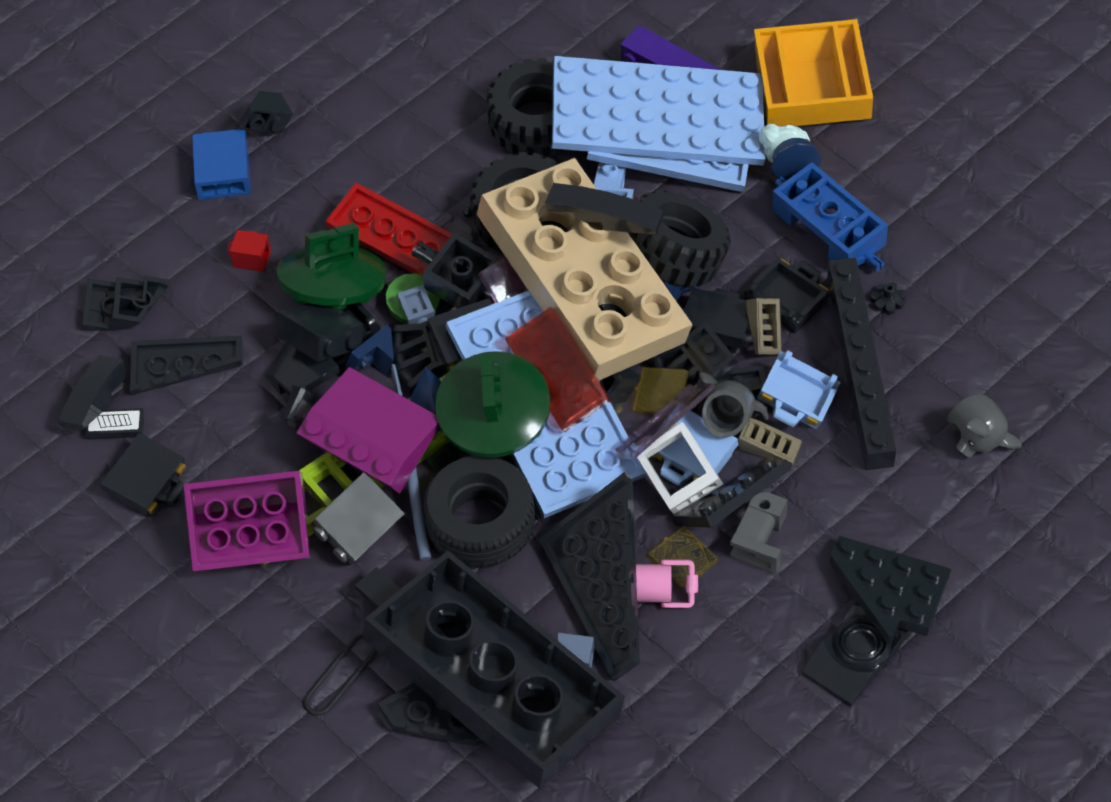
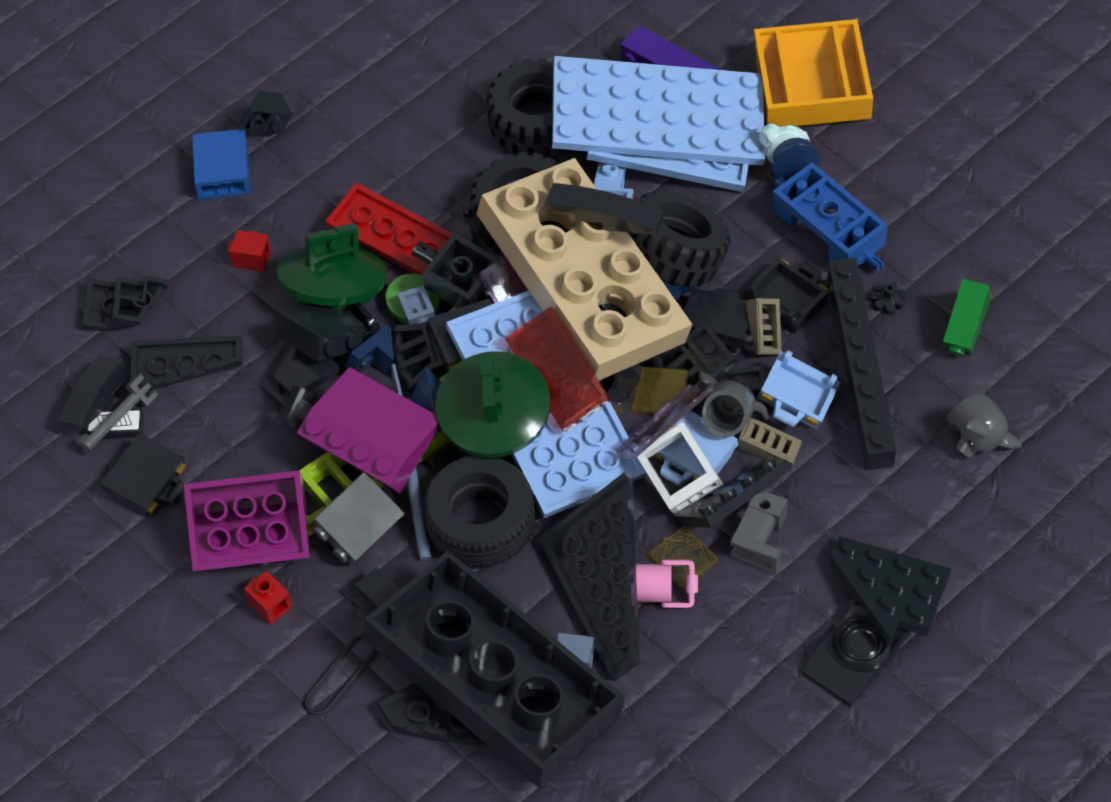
none -> dark grey hinge [75,373,158,454]
none -> red brick [244,571,293,625]
none -> green slope [943,279,992,356]

